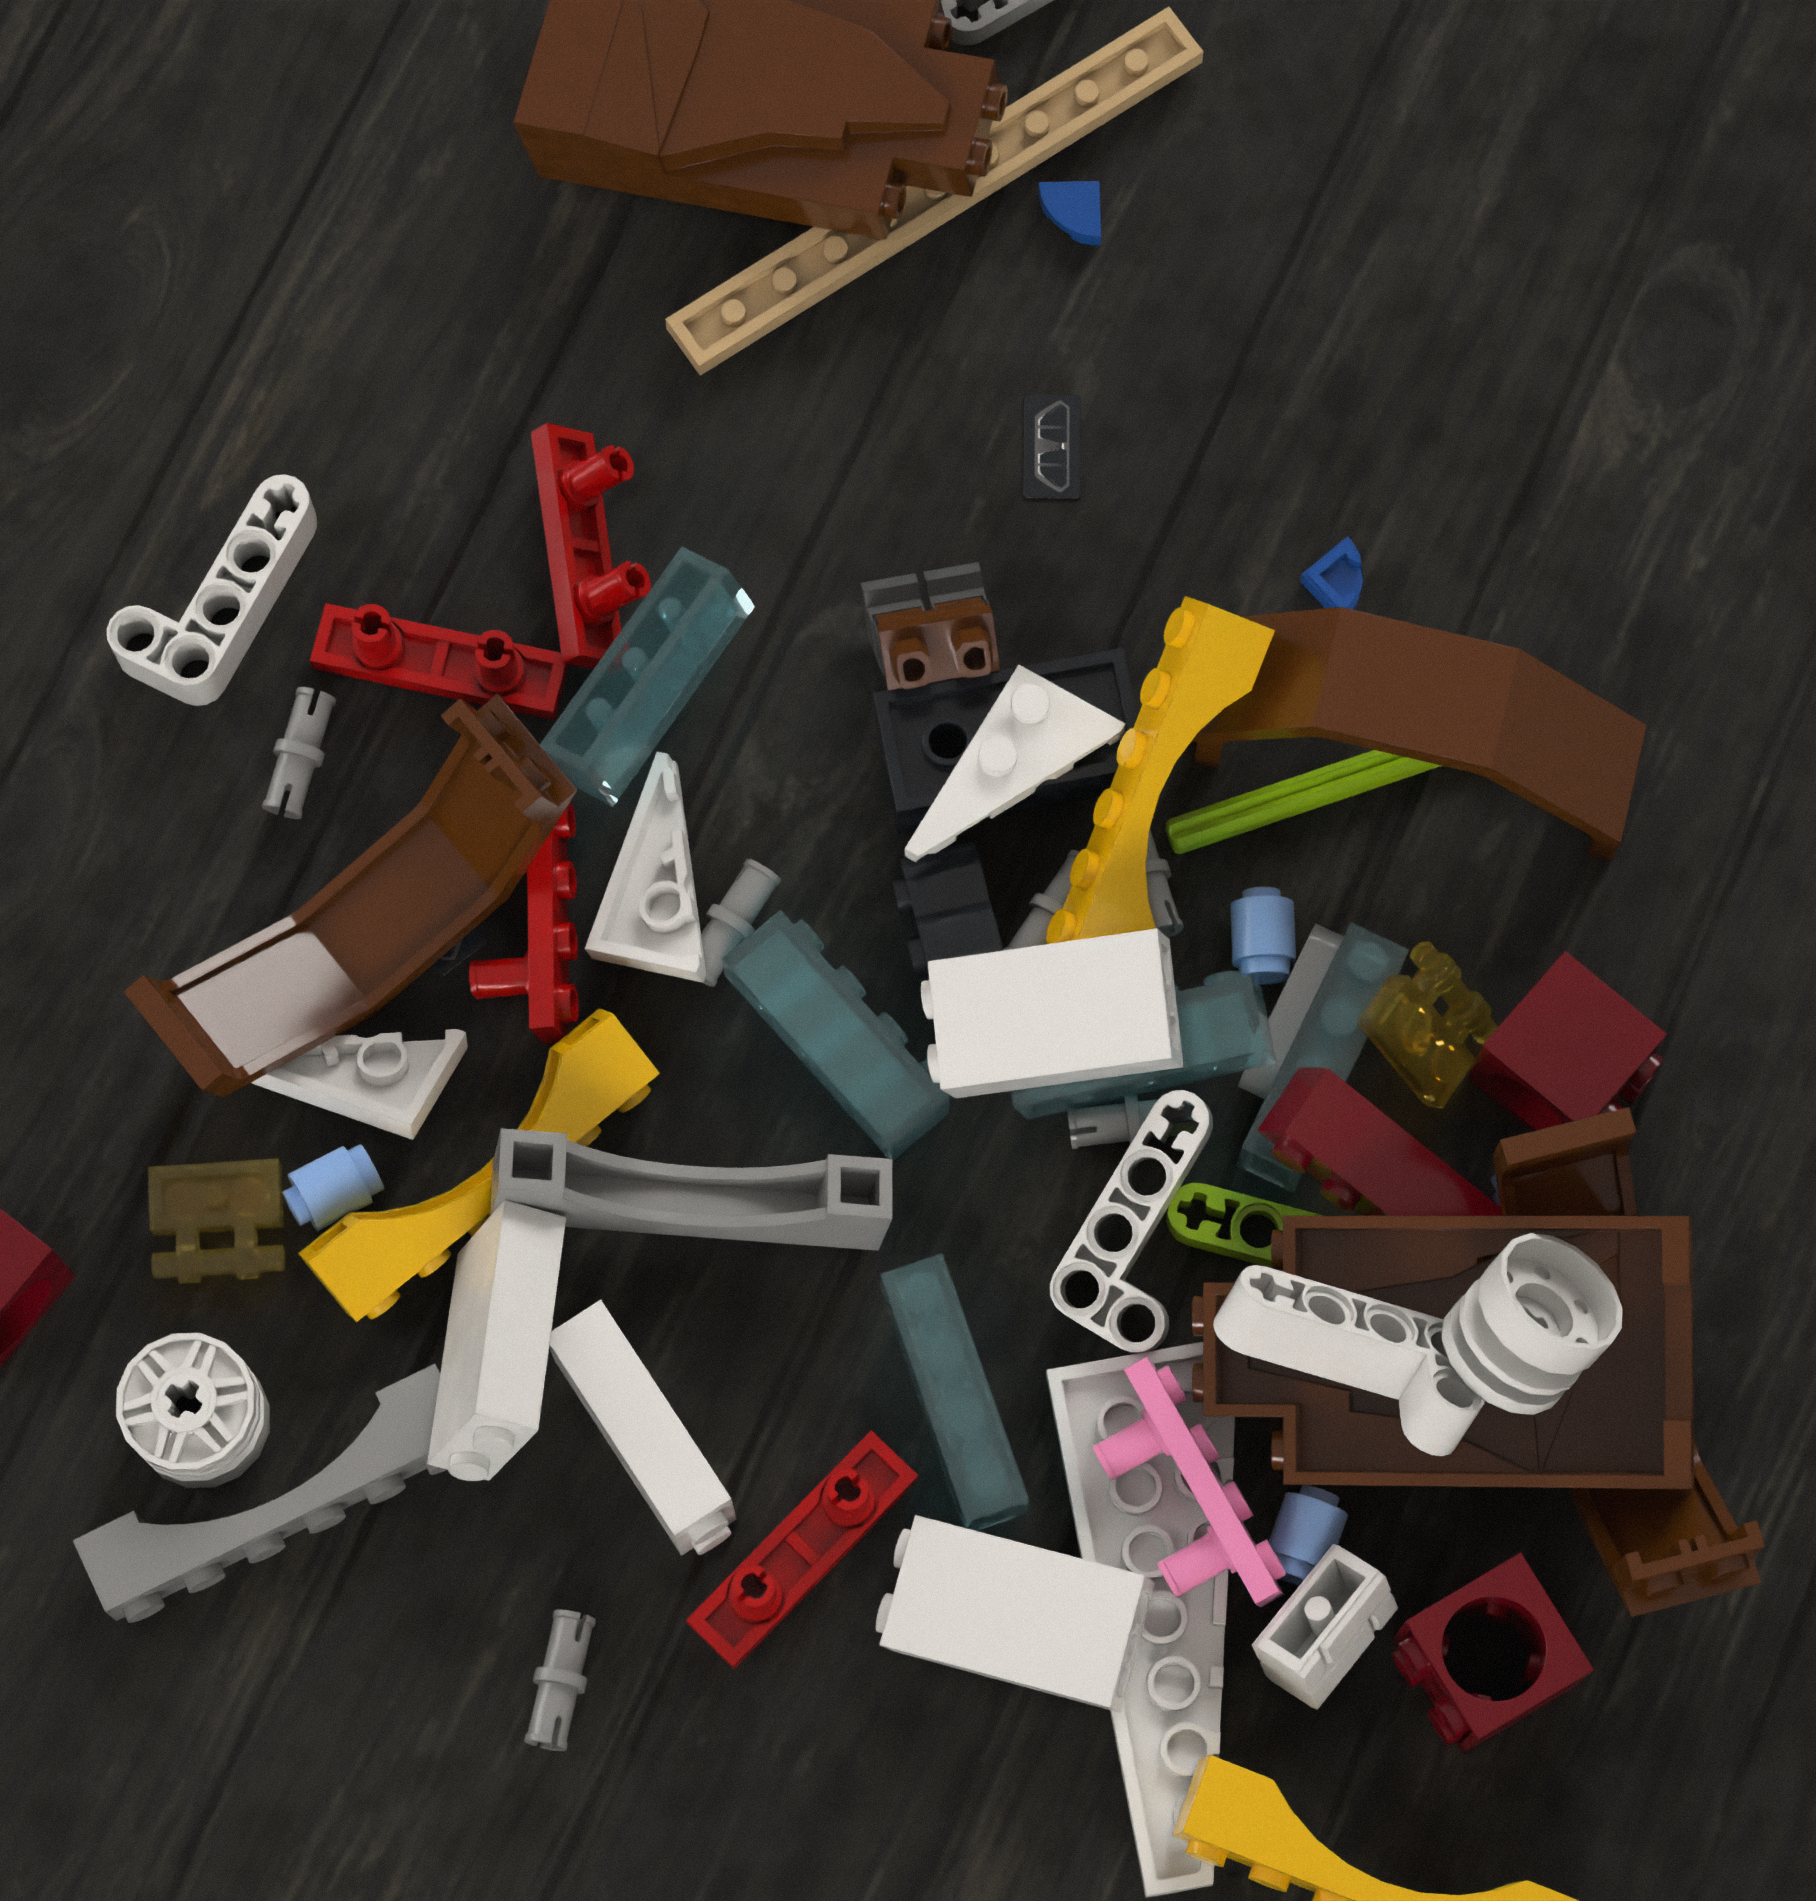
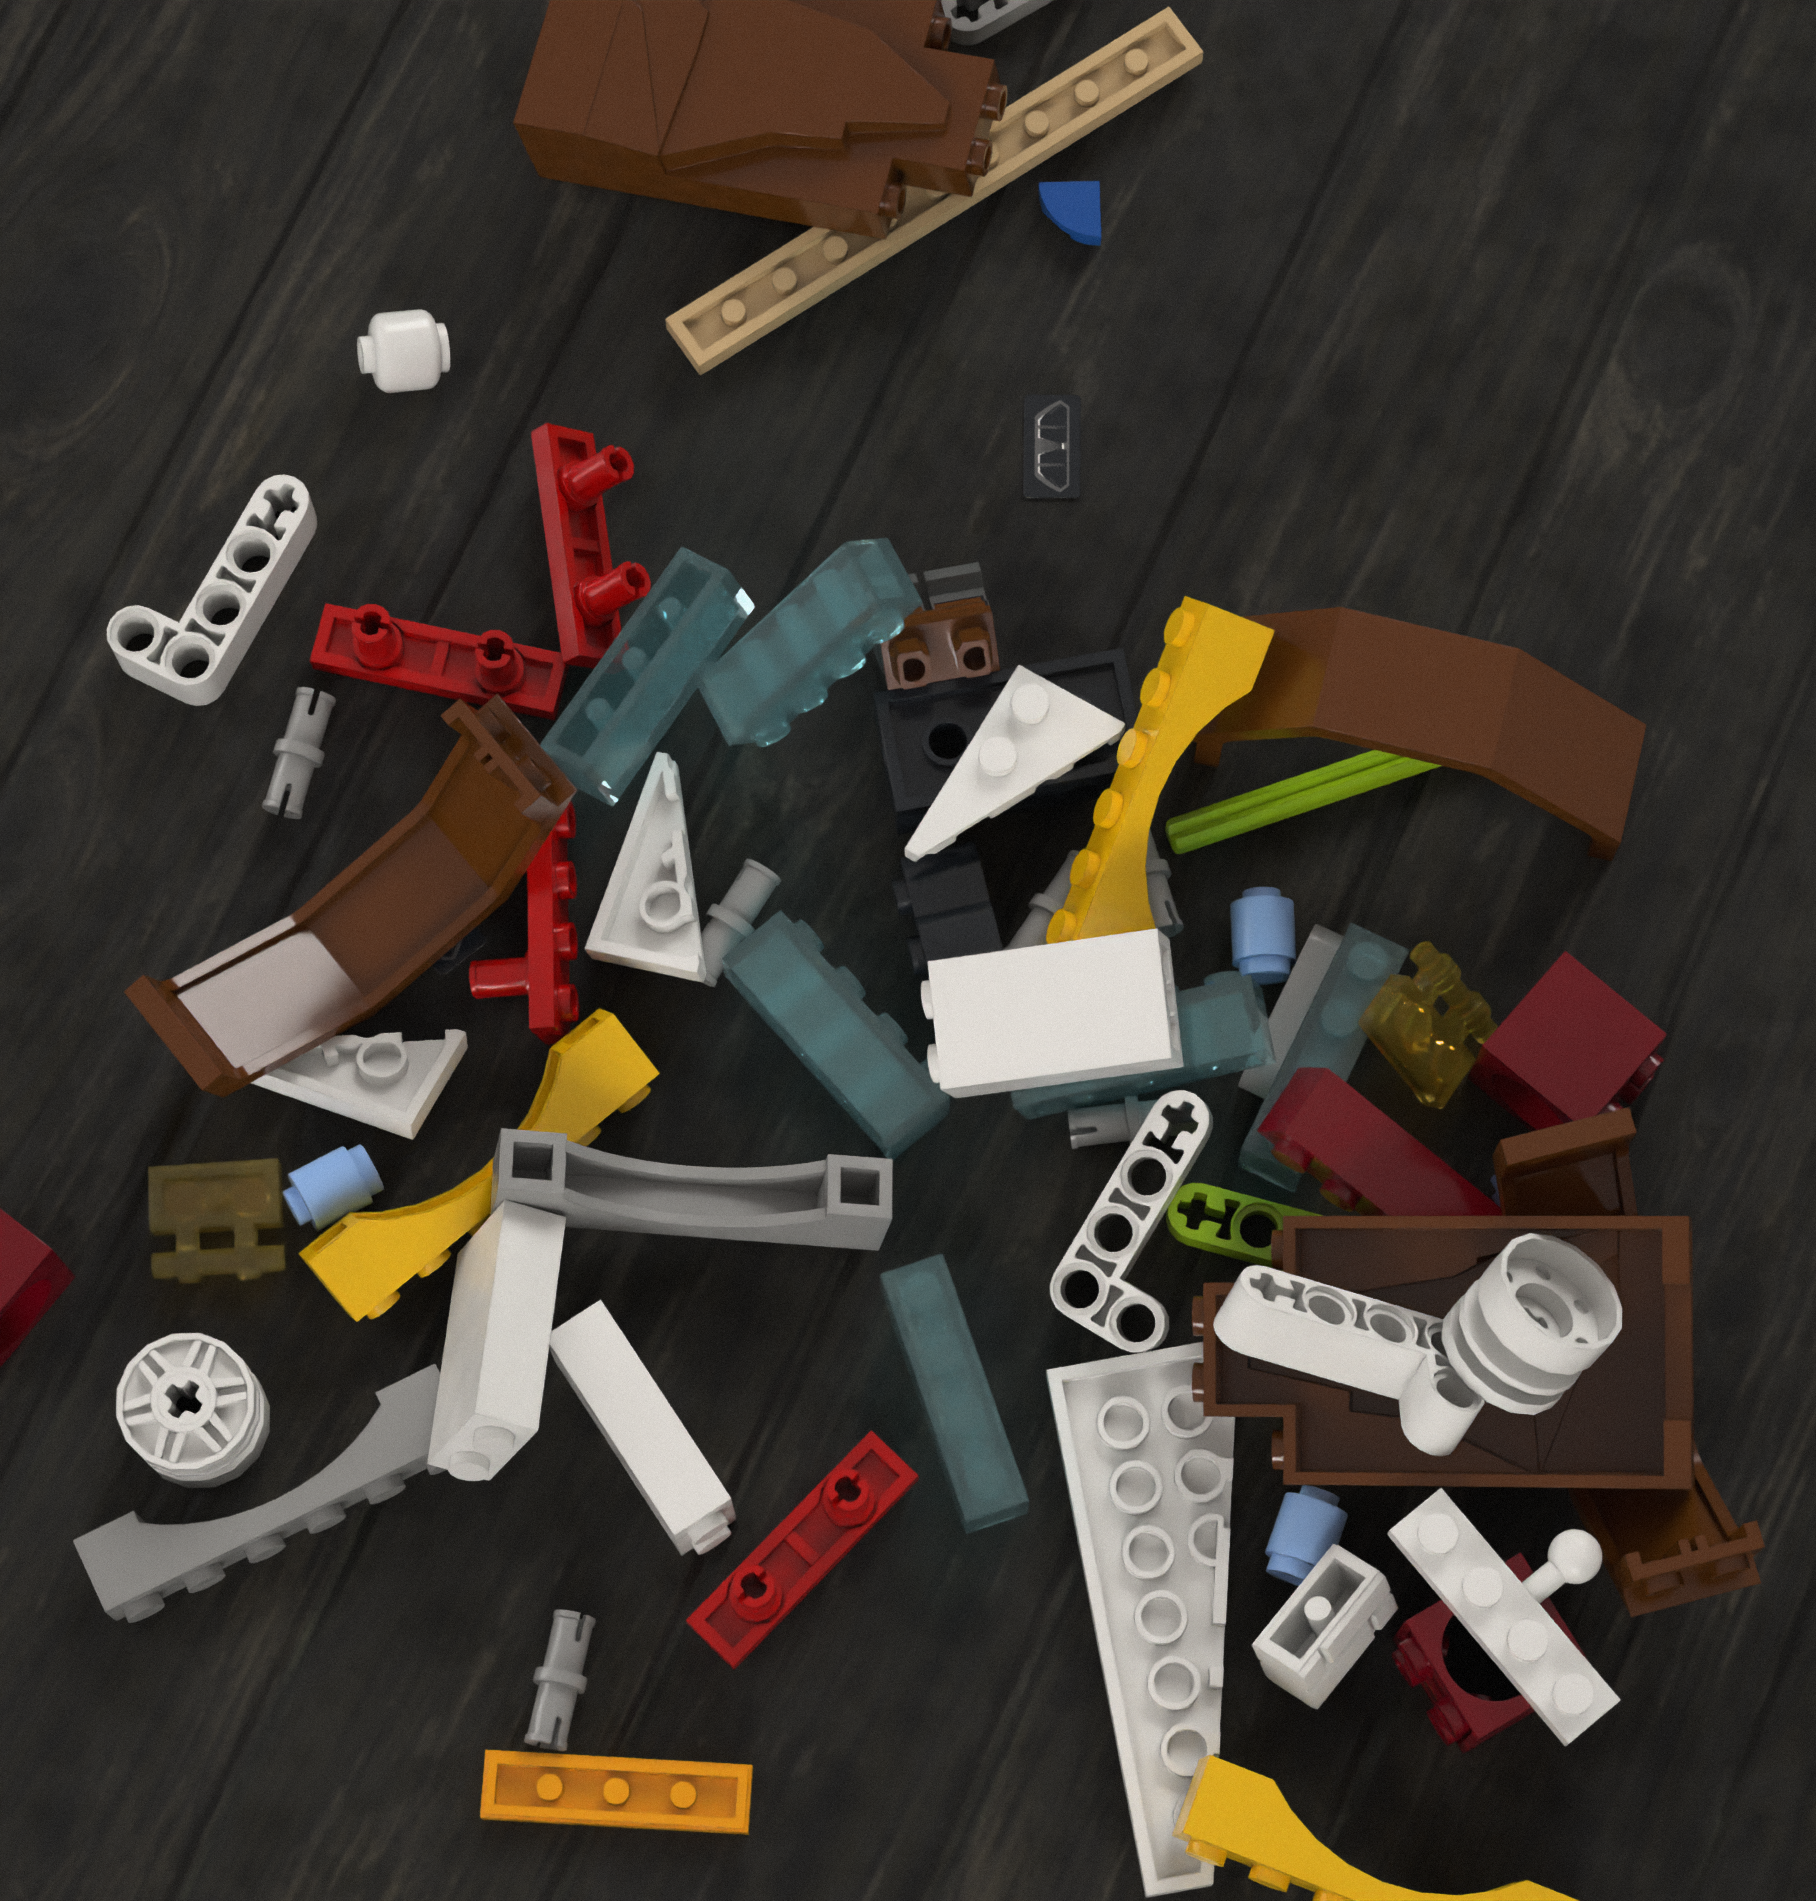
white brick [876,1515,1155,1713] -> none
bright pink plate [1092,1357,1286,1607] -> none
blue tile [1300,536,1363,610] -> none
none -> white head [357,309,450,393]
none -> light orange tile [480,1750,753,1835]
none -> clear light blue brick [695,538,923,747]
none -> white plate [1387,1488,1620,1747]

